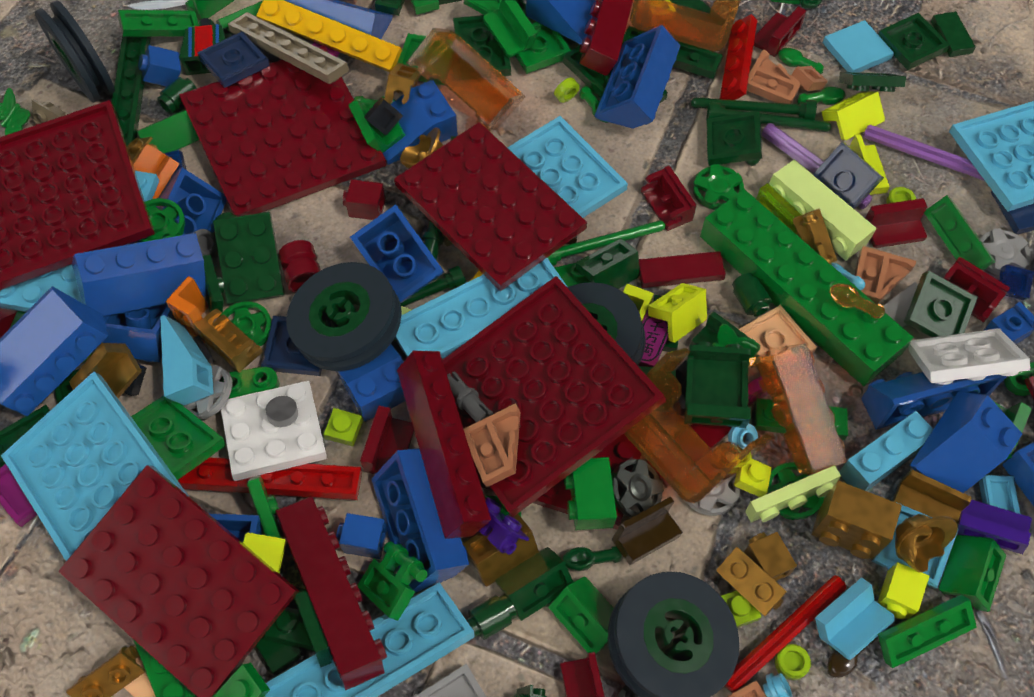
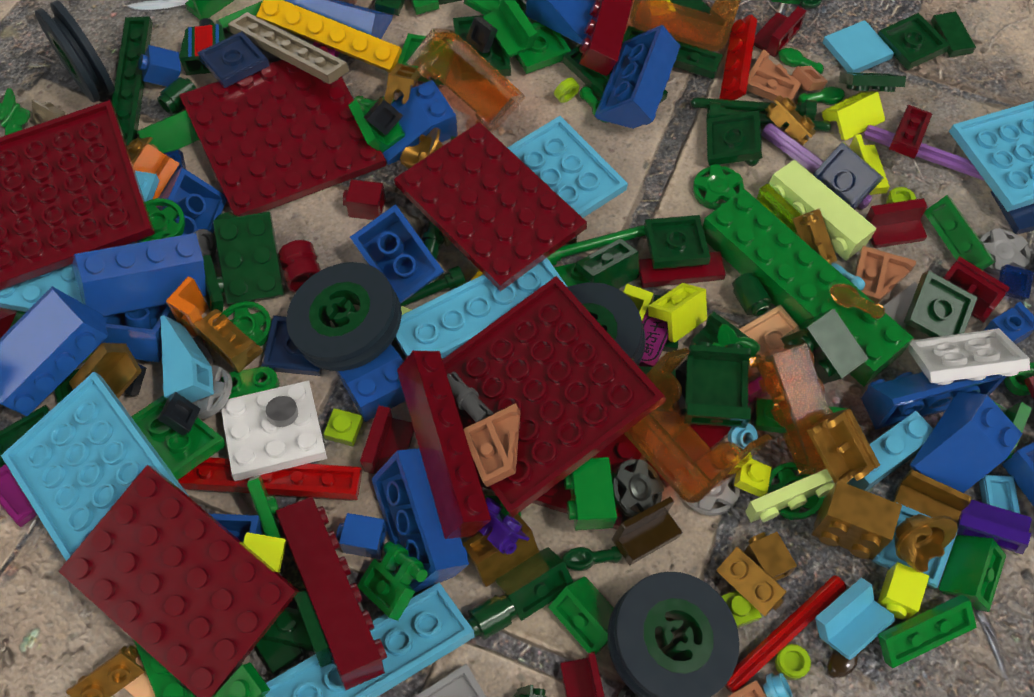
green plate [118,10,199,37] -> none
dark red hinge [641,165,697,231] -> none
none -> black plate [158,392,200,436]
none -> black plate [466,16,498,53]
none -> dark green plate [644,215,711,269]
none -> pearl gold hinge [765,95,816,146]
none -> brick [780,308,869,387]
none -> pearl gold hinge [806,408,880,484]
none -> dark red tile [889,105,932,159]

